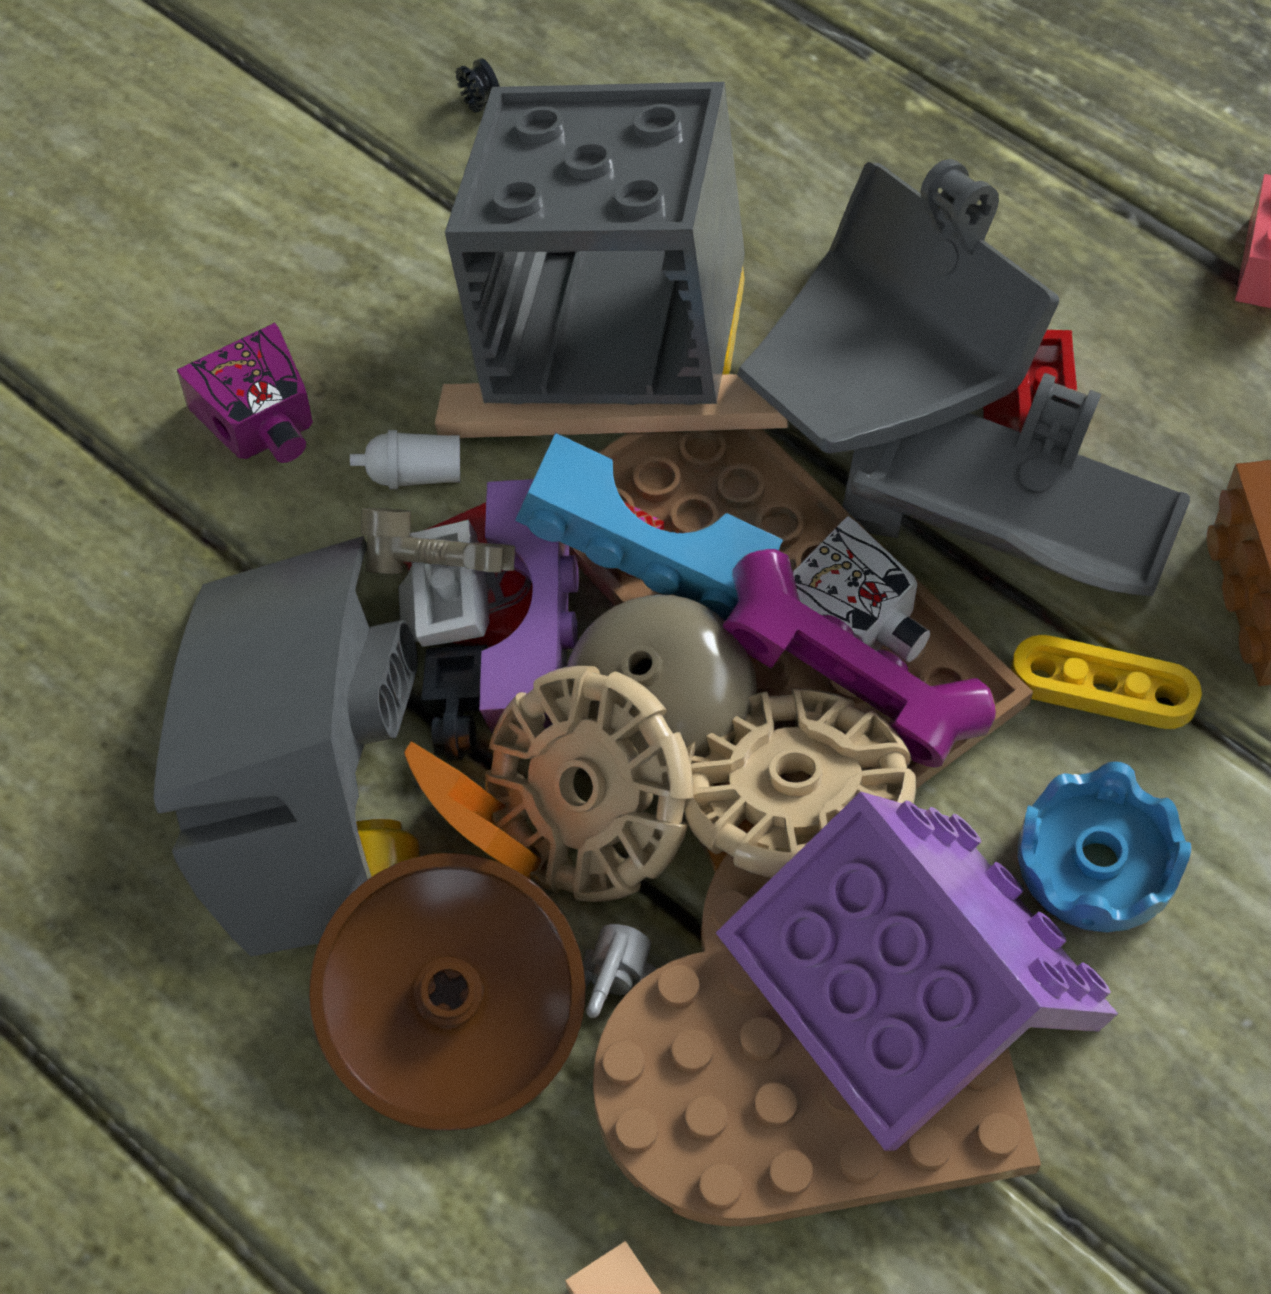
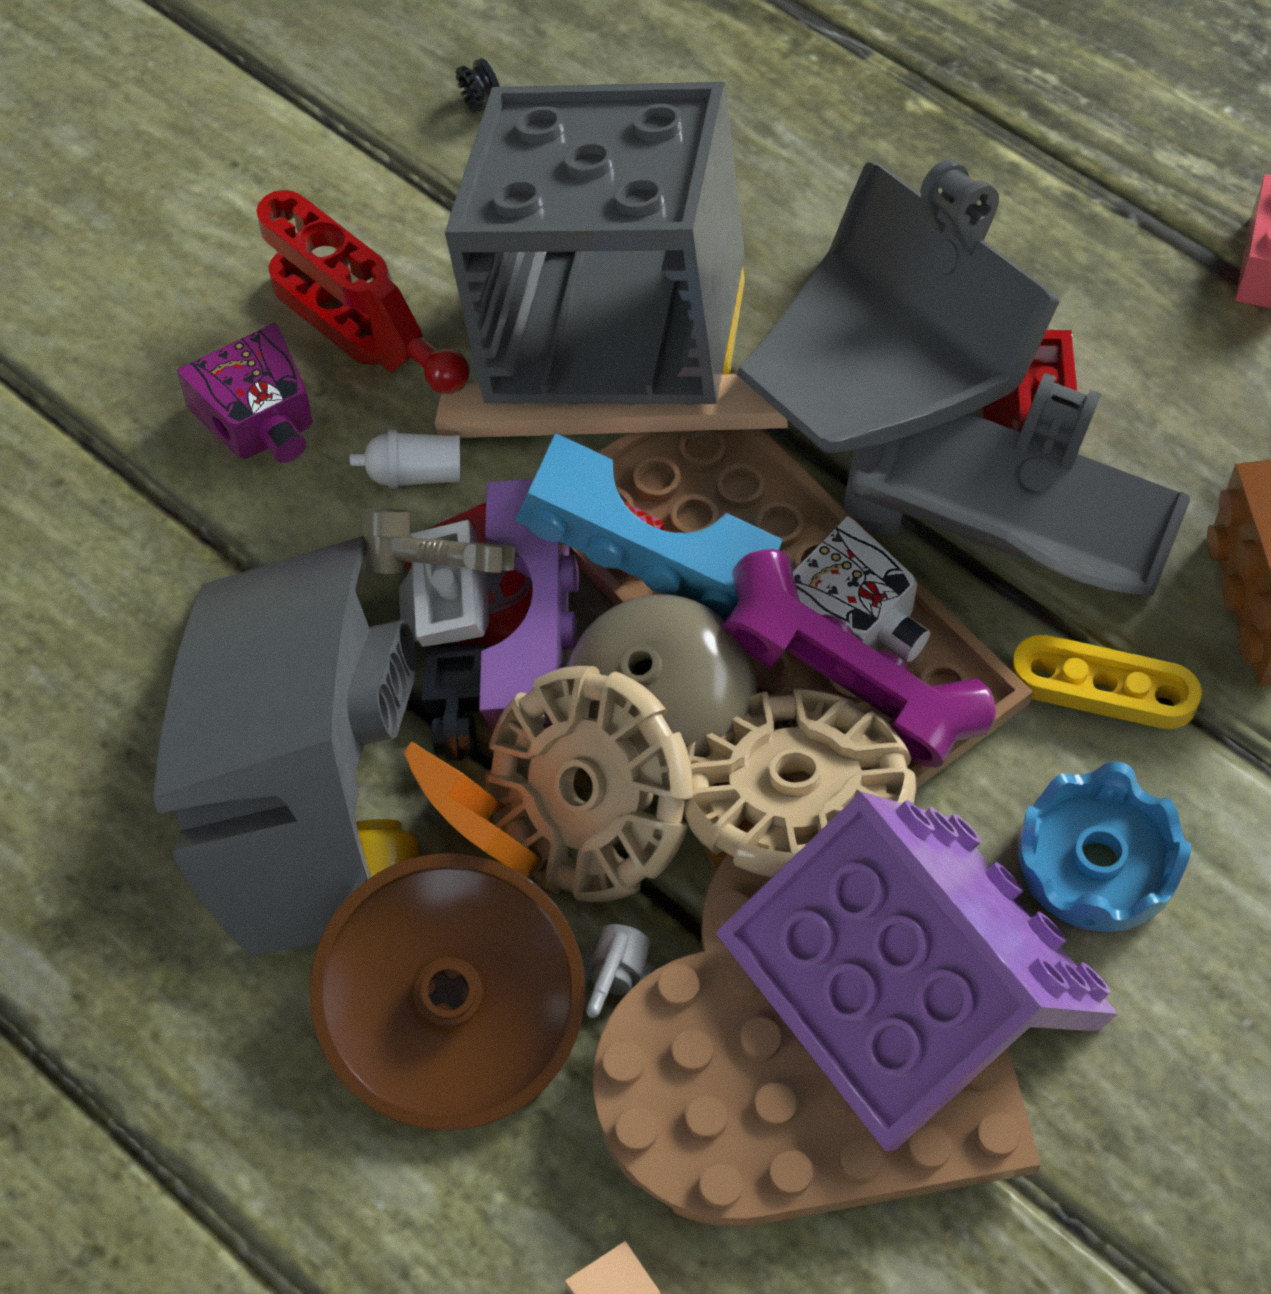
none -> red piece [256,190,470,394]

